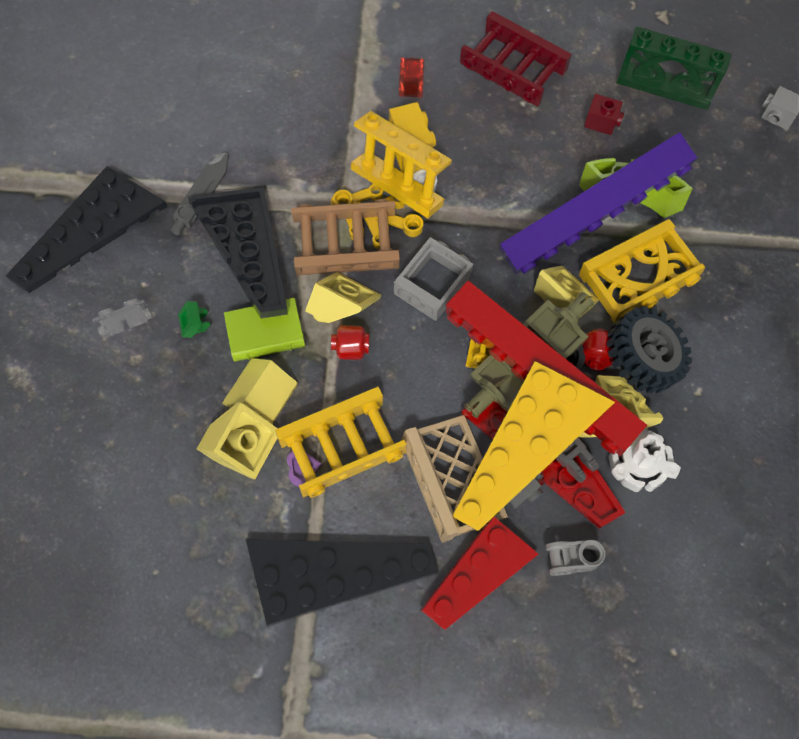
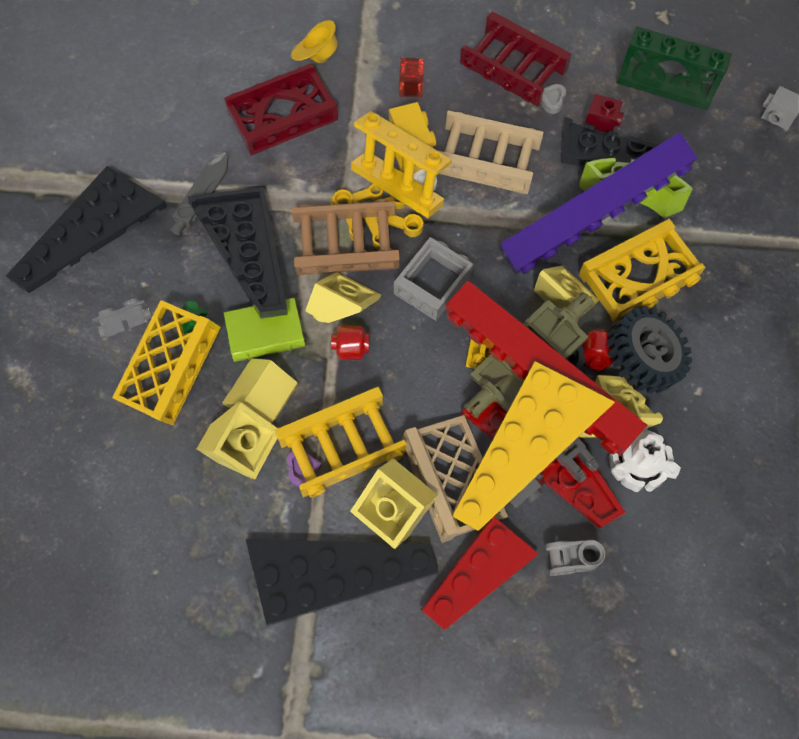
none -> yellow fence [112,300,221,426]
none -> dark red fence [224,63,338,156]
none -> yellow piece [291,20,338,63]
none -> light yellow brick [350,459,438,549]
none -> tan fence [437,111,544,194]
none -> light grey tile [541,84,566,114]
none -> black wing [562,117,658,165]

